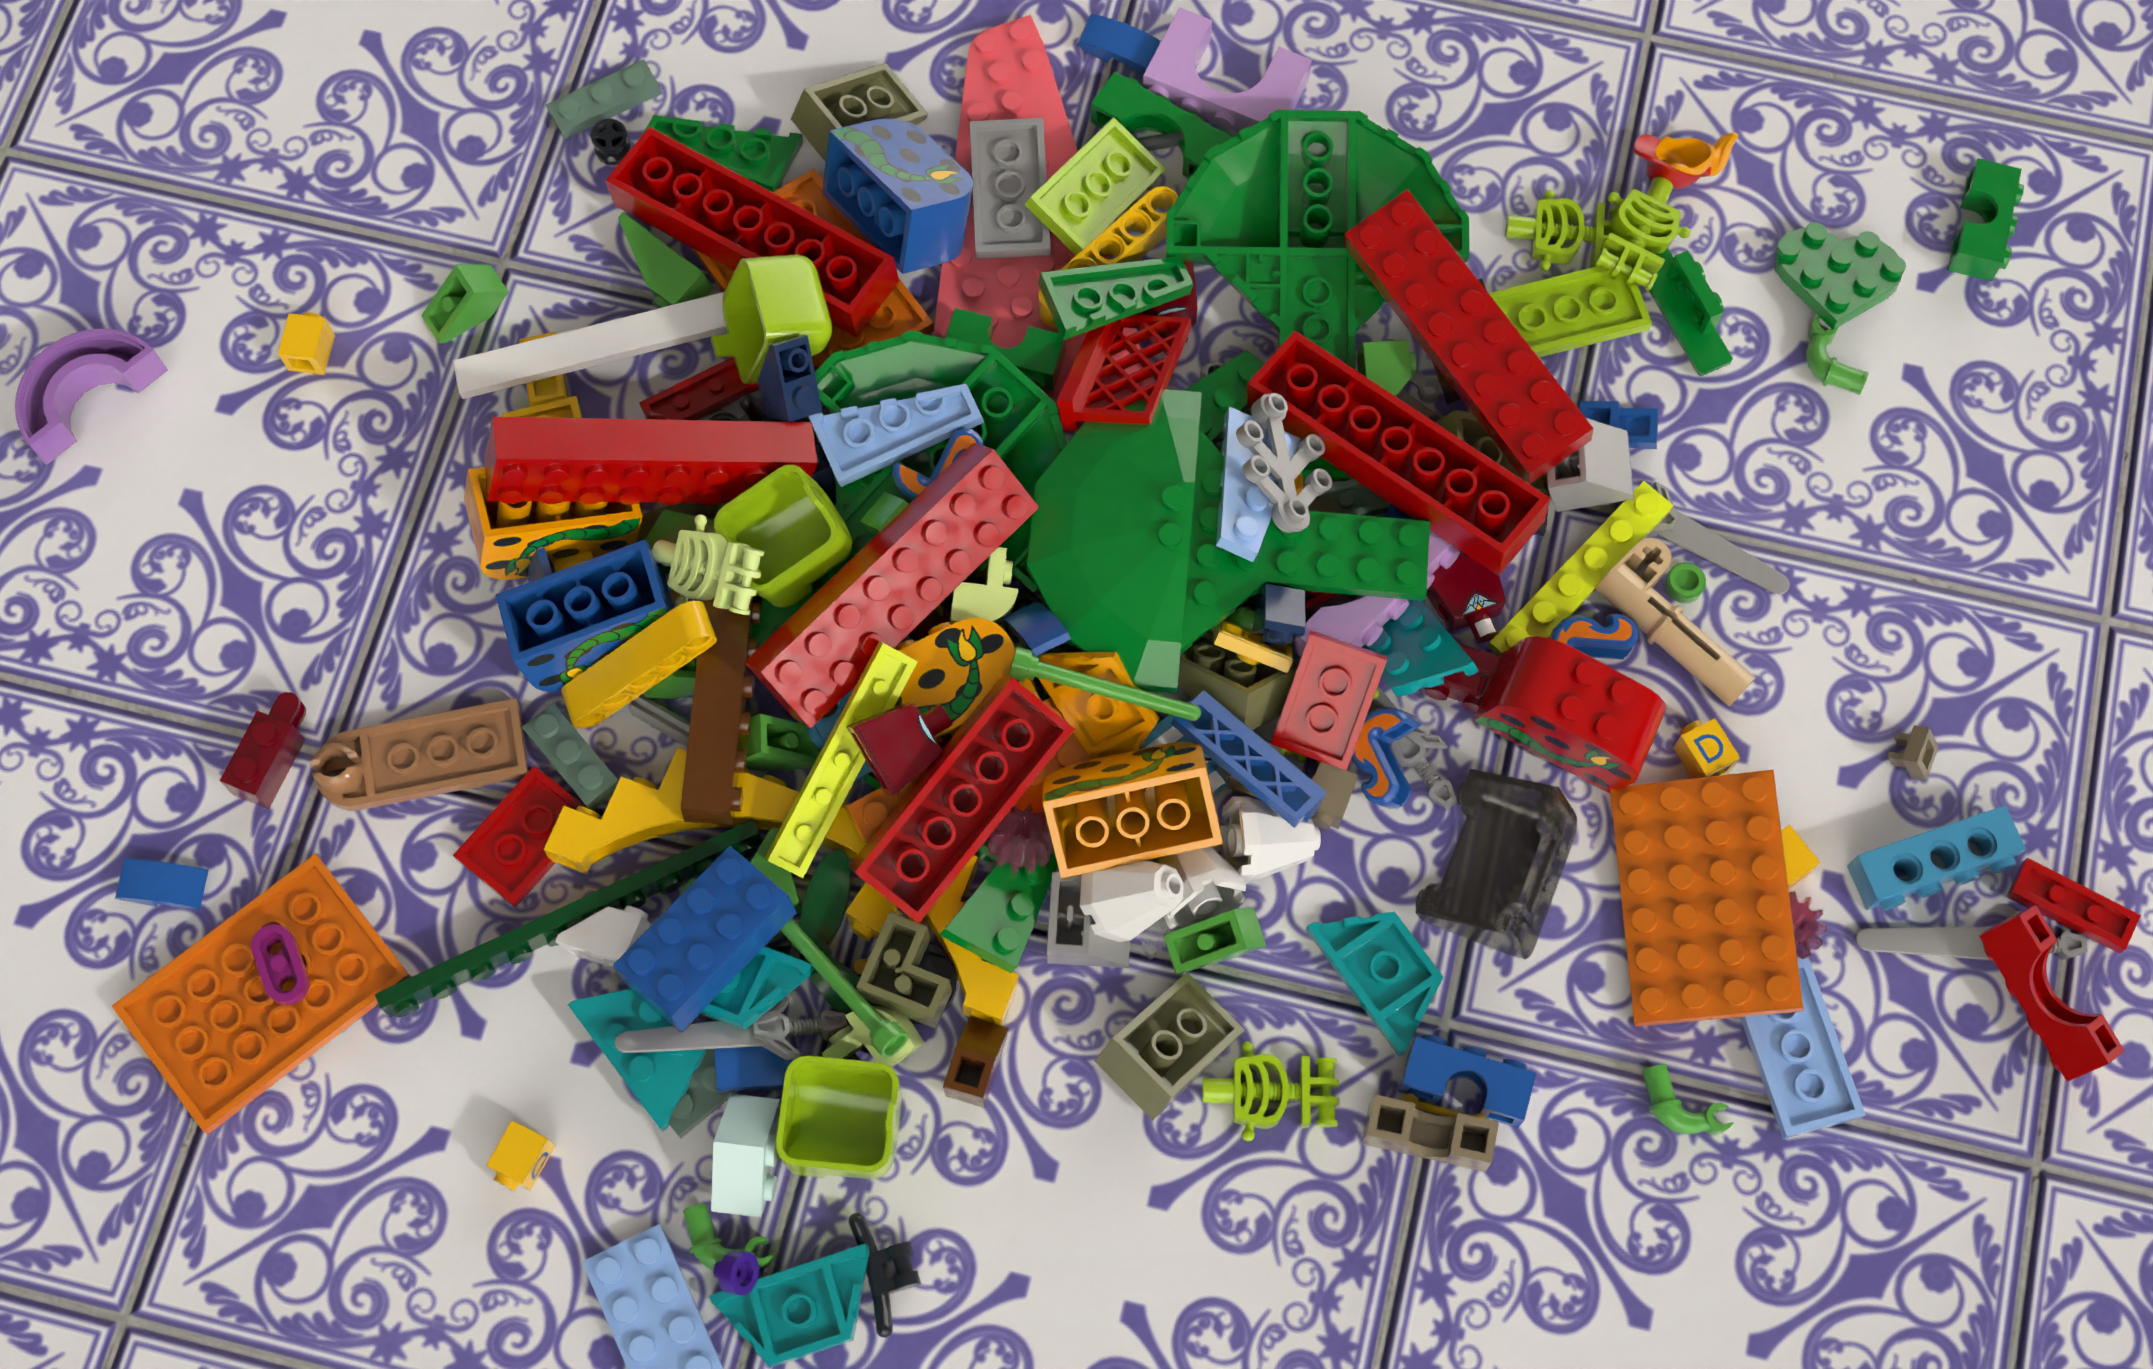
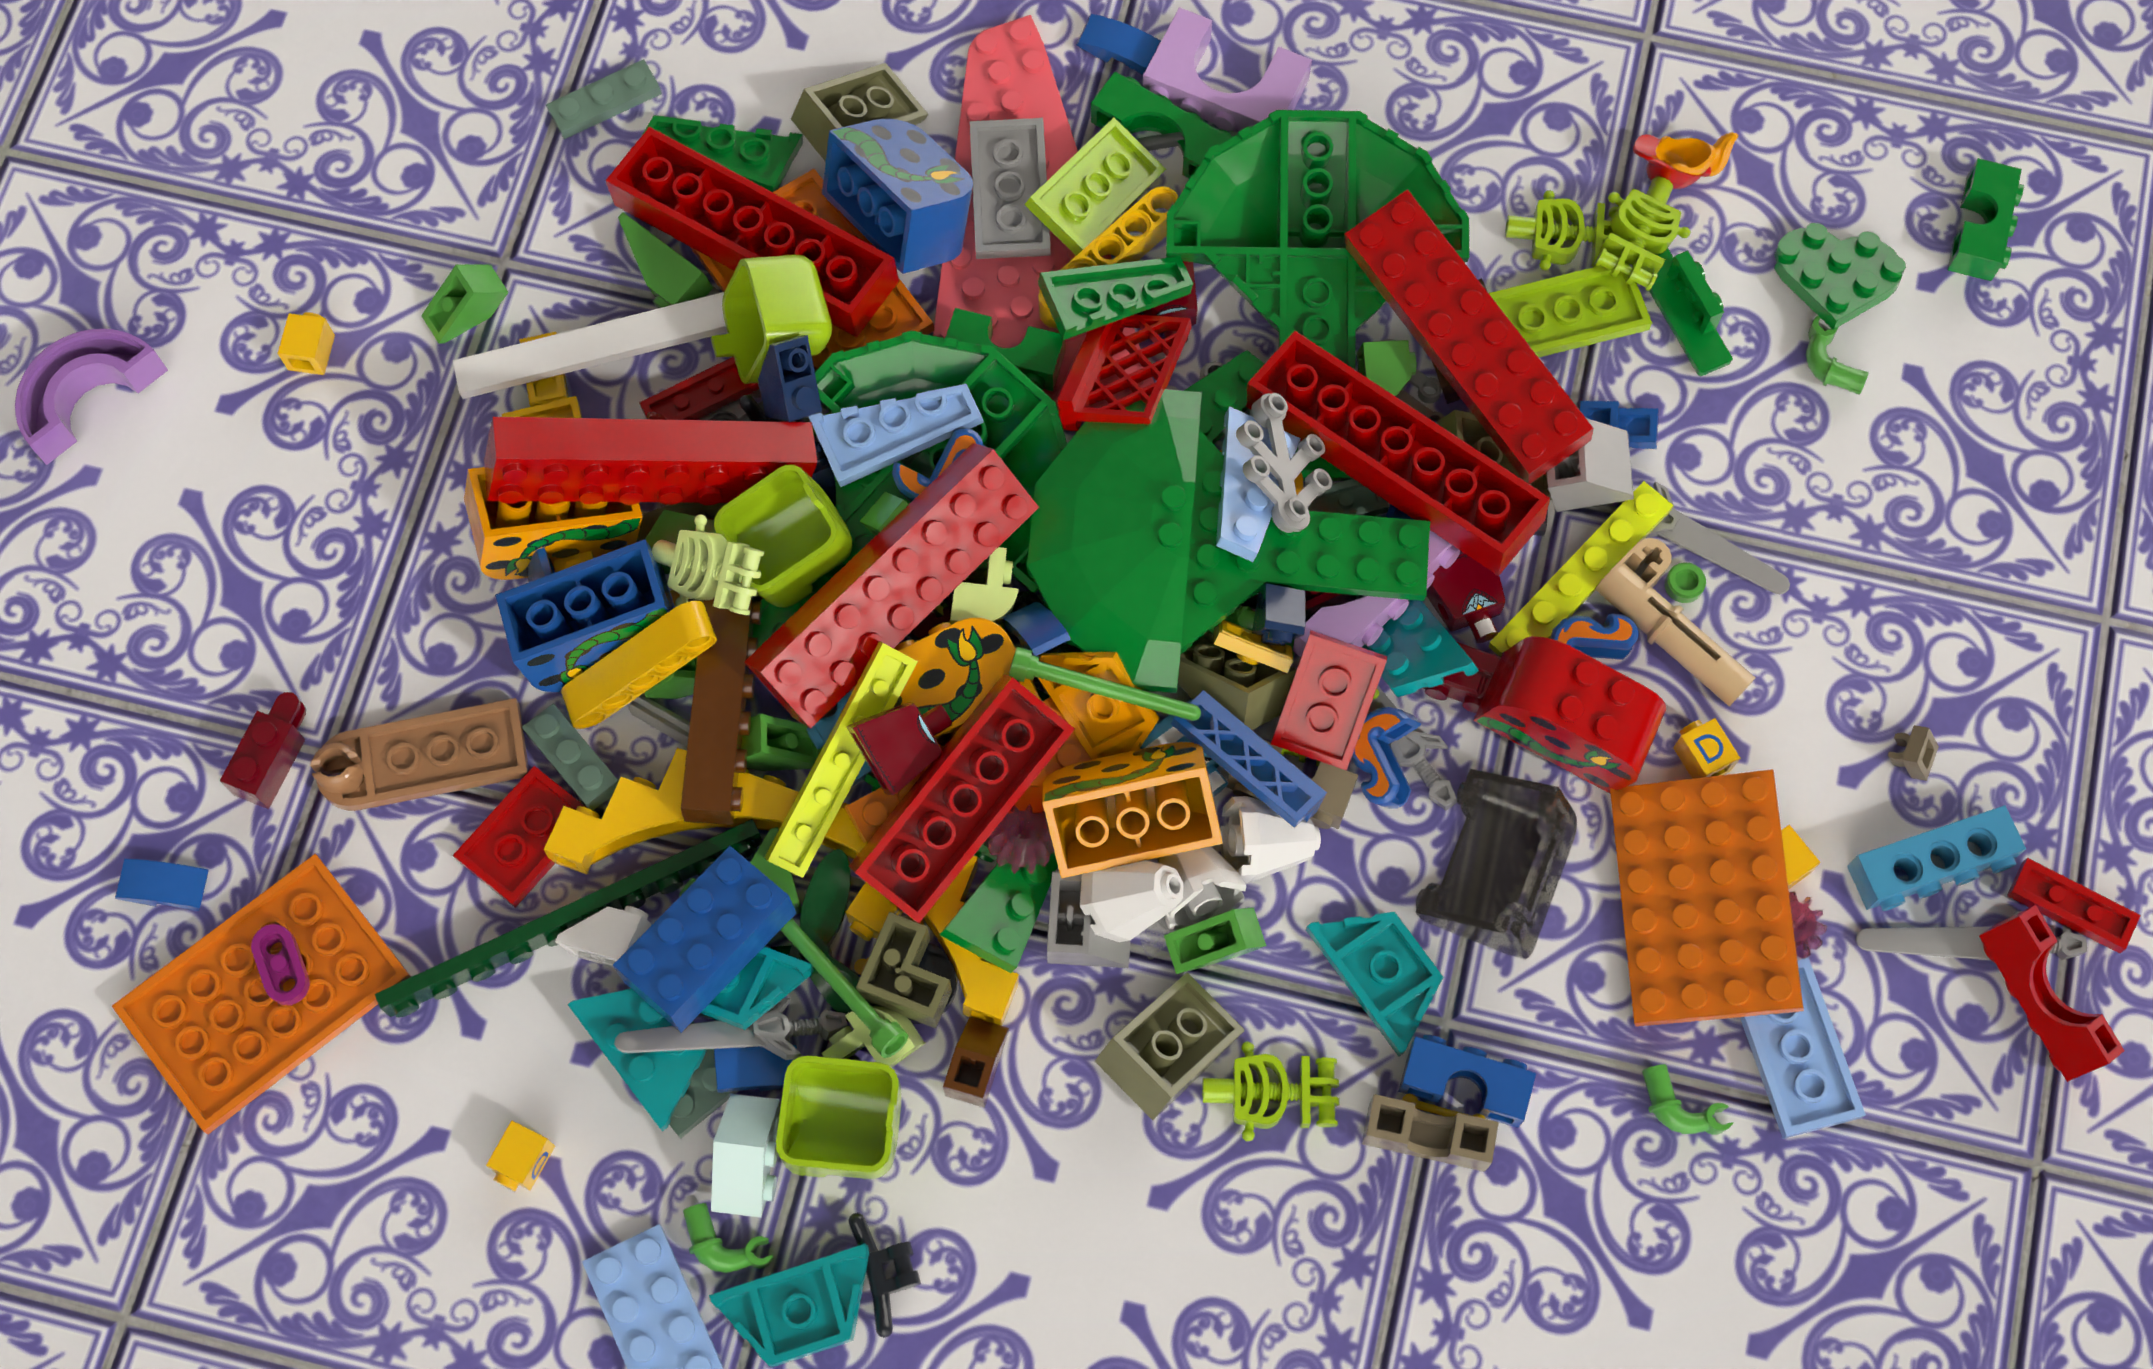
black wheel [590,118,631,166] -> none
dark purple tile [713,1250,759,1296] -> none

